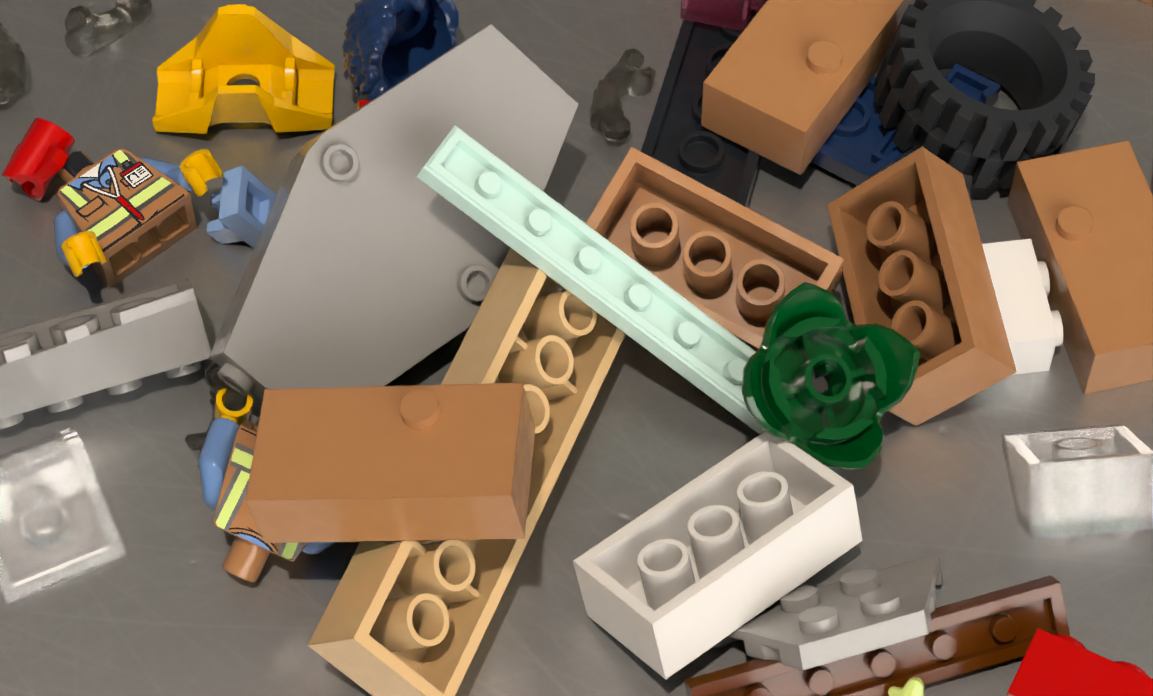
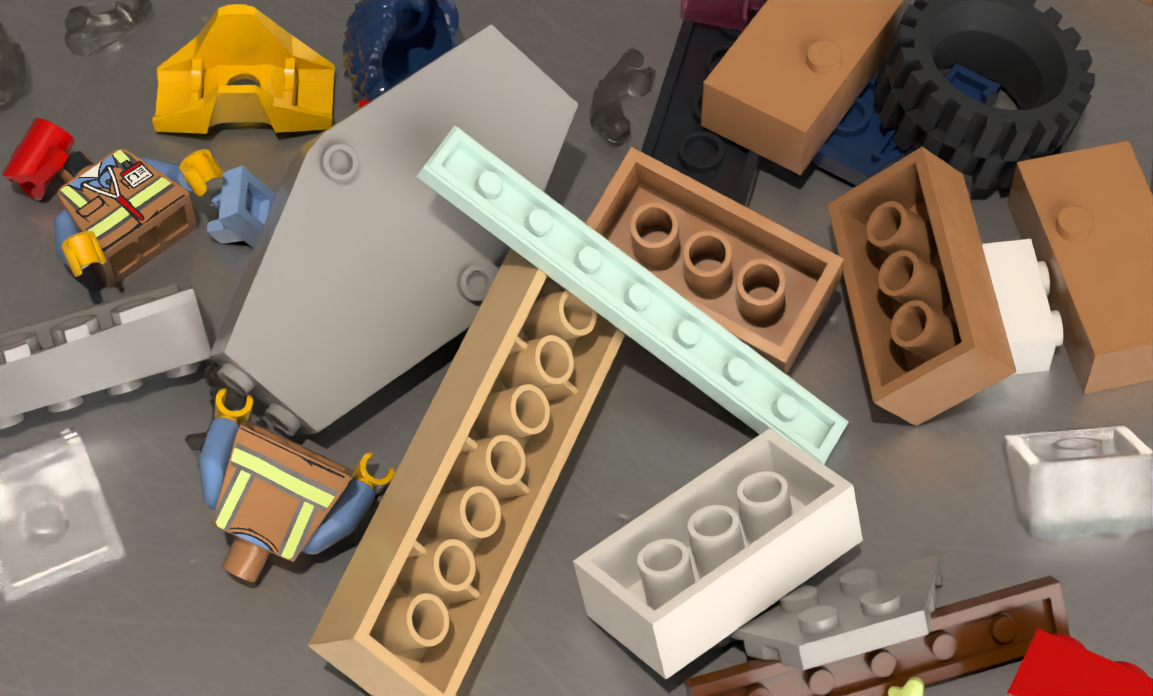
medium nougat brick [245,383,536,543] -> none
dark green brick [741,282,920,470] -> none

